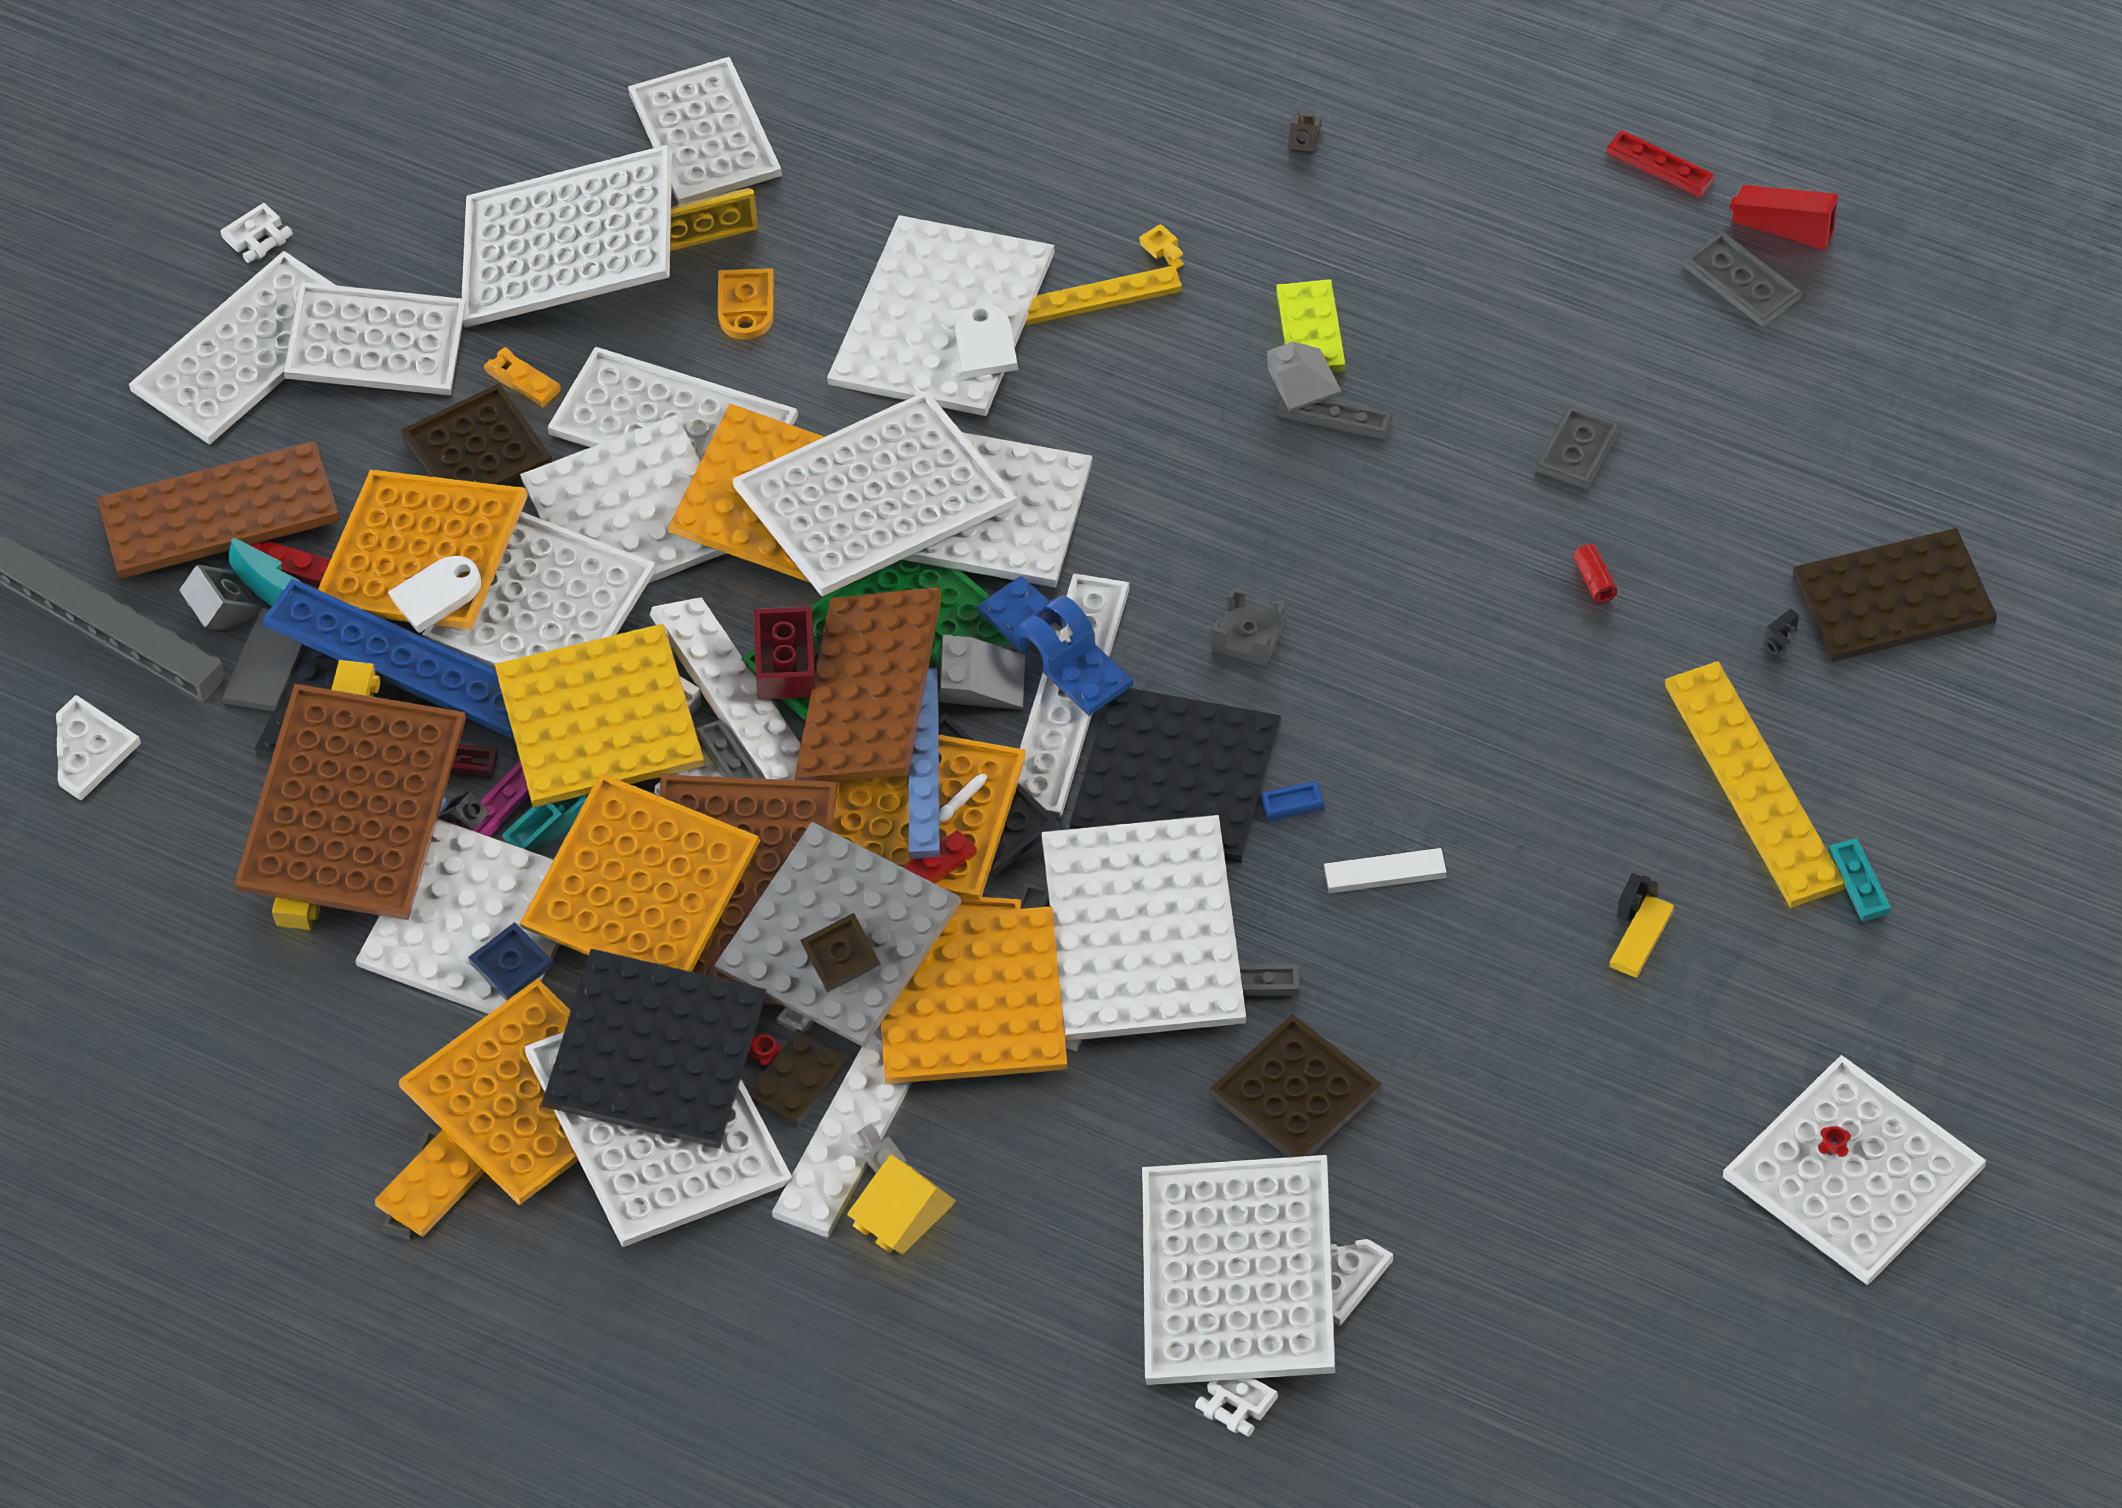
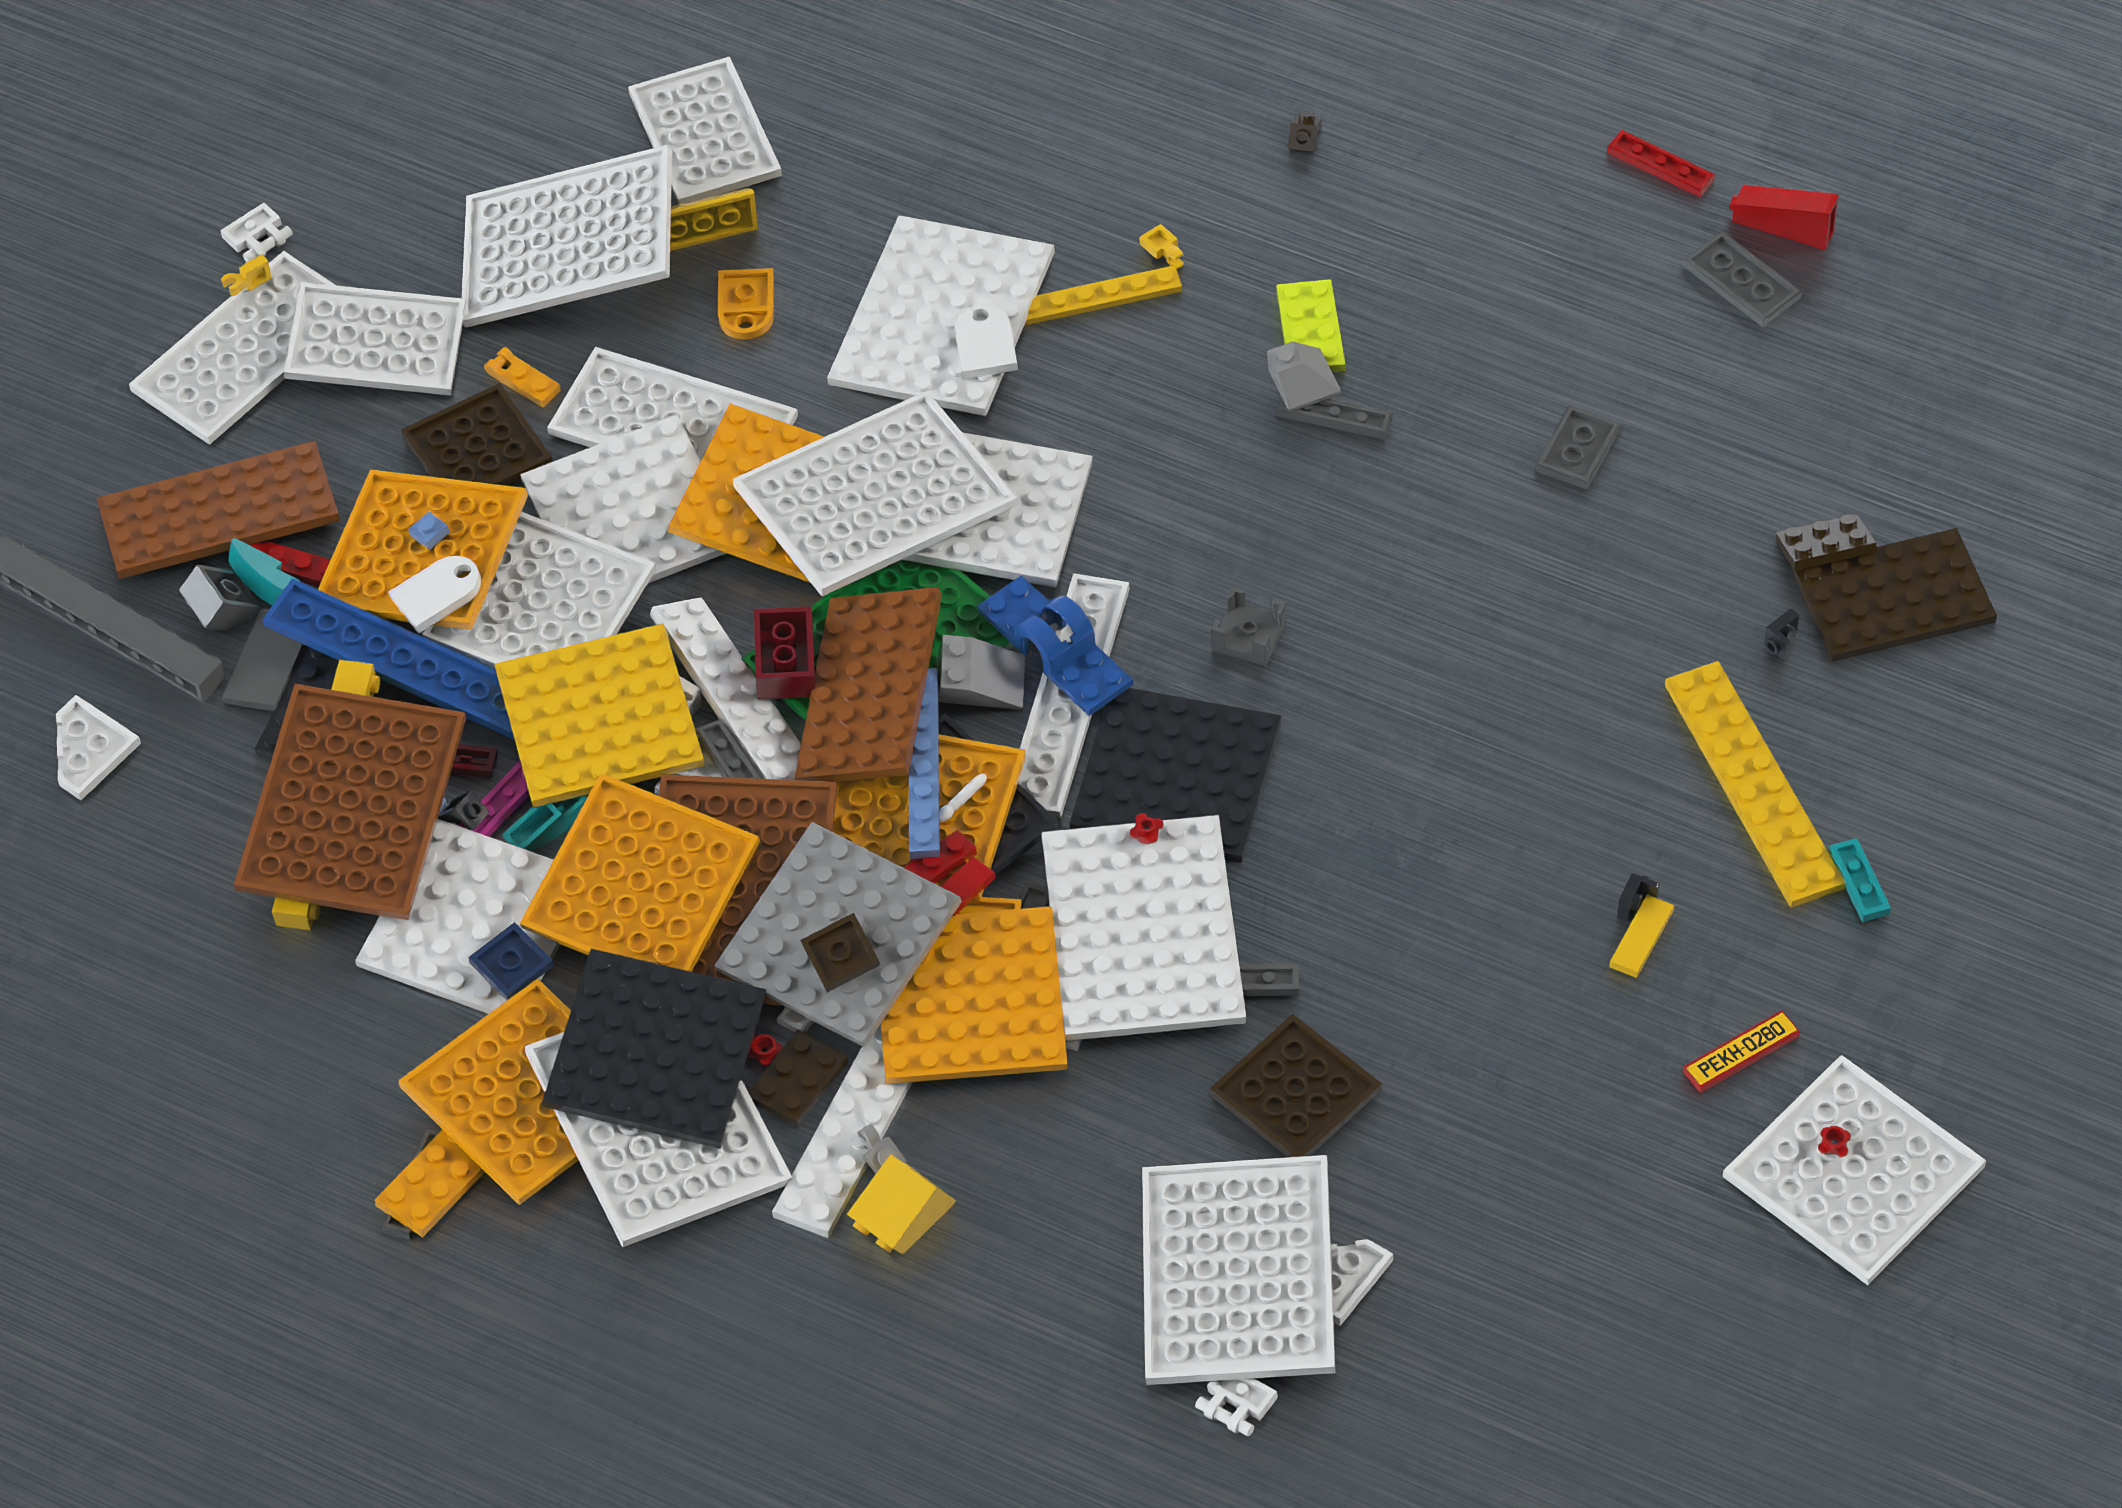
blue tile [1260,781,1325,822] -> none
white tile [1324,848,1446,894] -> none
red axle [1573,544,1618,603] -> none
none -> yellow plate [221,254,272,296]
none -> medium blue plate [408,512,450,550]
none -> red tile [940,856,996,916]
none -> red plate [1130,814,1164,844]
none -> tile [1683,1010,1800,1094]
none -> plate [1775,514,1877,571]

